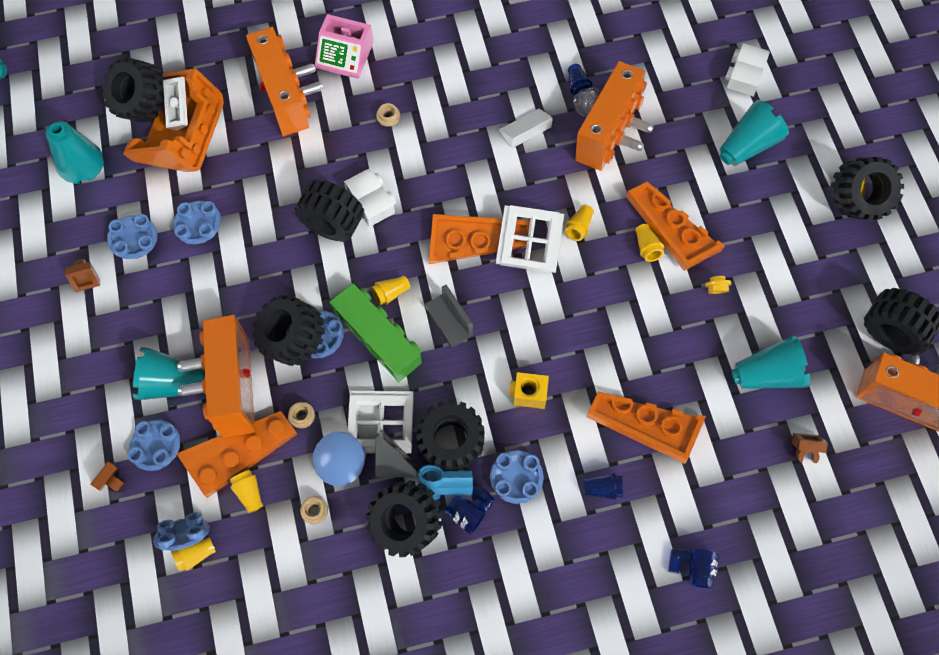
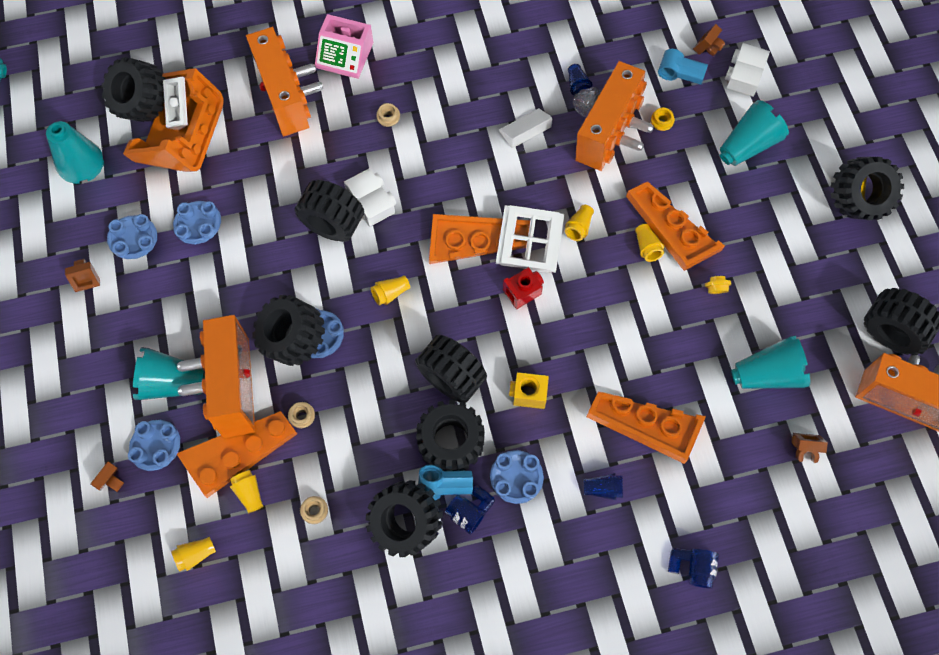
medium blue dish [153,512,210,551] -> none
medium blue dish [313,432,366,486] -> none
bright green brick [329,283,422,383] -> none
white piece [348,391,414,454] -> none
dark grey slope [375,430,420,477] -> none
dark grey panel [425,285,473,348] -> none
none -> black tyre [415,335,487,403]
none -> red brick [503,267,544,309]
none -> yellow plate [650,107,675,131]
none -> dark azure piece [658,49,708,85]
none -> dark orange tile [693,24,725,56]

